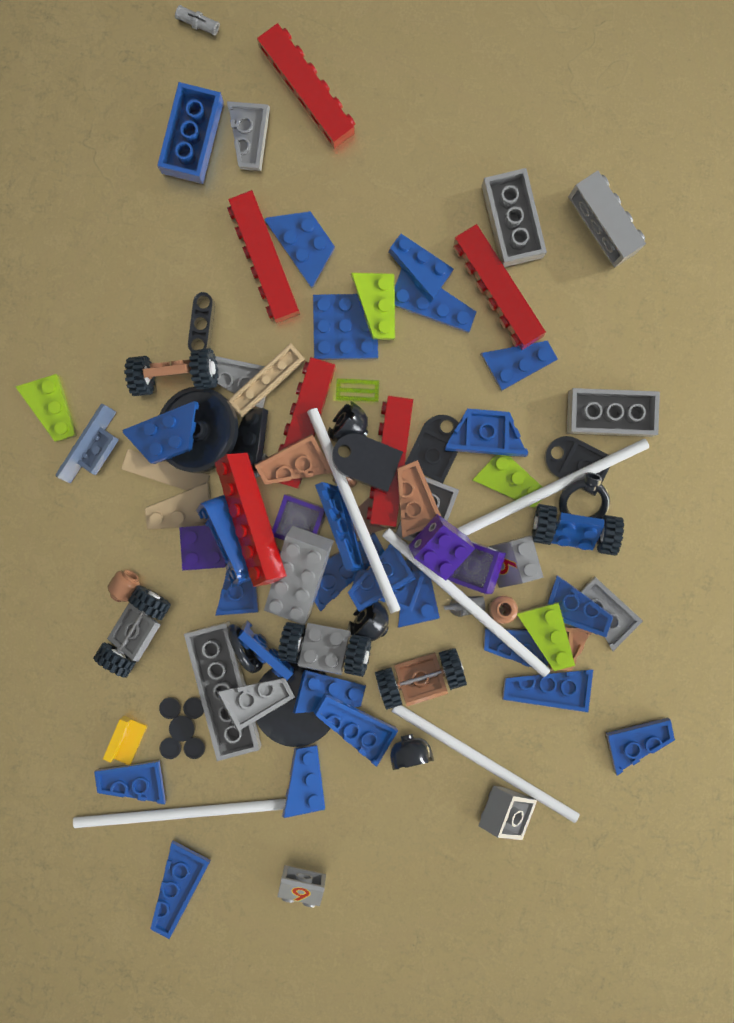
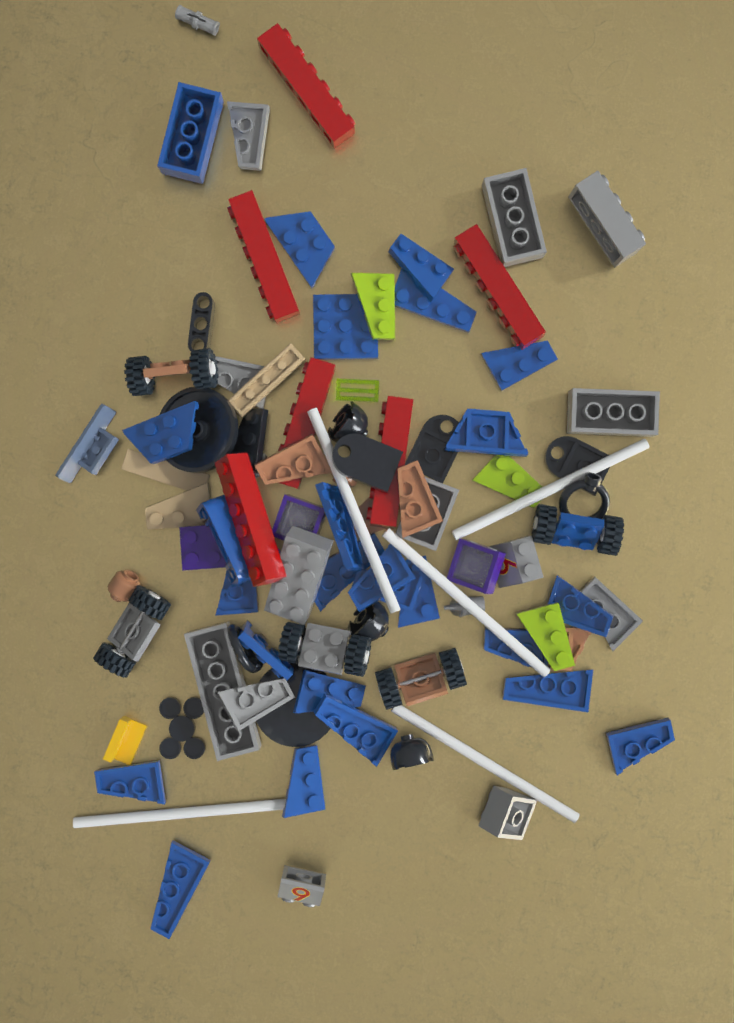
lime wing [15,374,77,442] -> none
dark purple piece [408,514,475,581] -> none
nougat head [488,596,518,624] -> none

